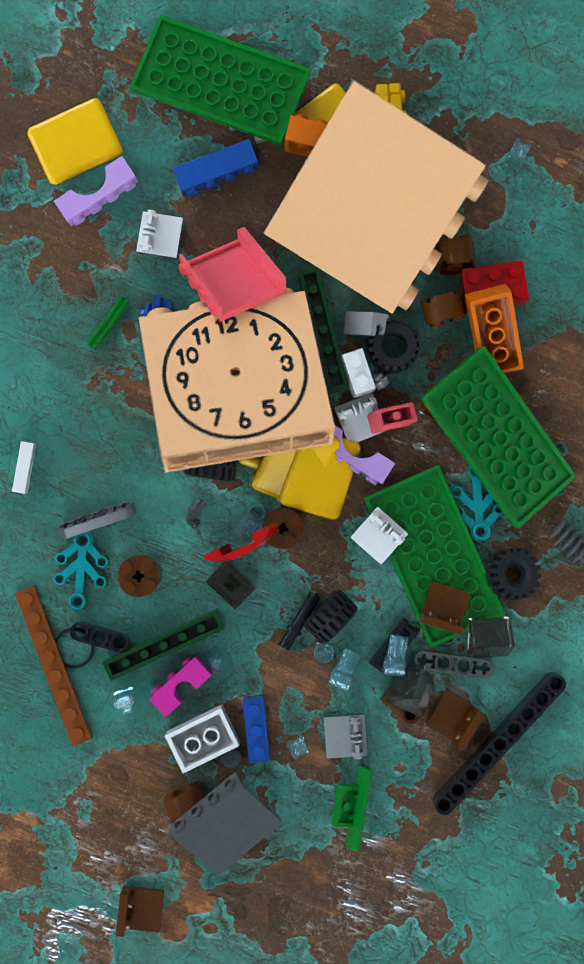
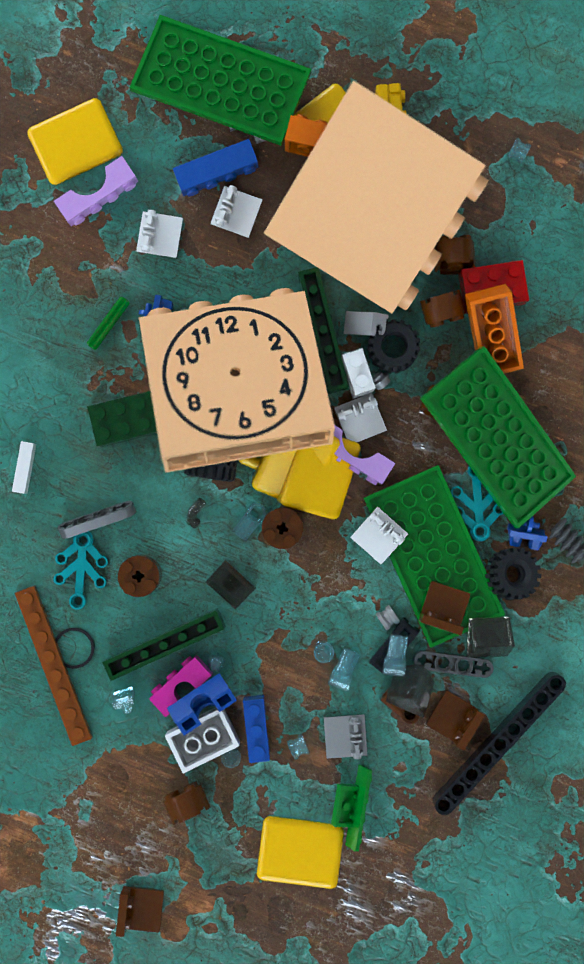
black beam [70,621,130,652] -> none
dark grey panel [170,773,282,876] -> none
coral panel [178,227,286,322] -> none
red slope [203,522,279,561] -> none
black pin [278,592,321,651] -> none
black tyre [304,589,358,644] -> none
coral brick [367,402,418,434] -> none
none -> dark green brick [87,391,158,448]
none -> blue arch [167,673,237,736]
none -> white hinge [211,185,262,238]
none -> yellow piece [257,816,344,889]
none -> light grey wheel [376,605,400,631]
none -> blue hips [507,516,547,551]

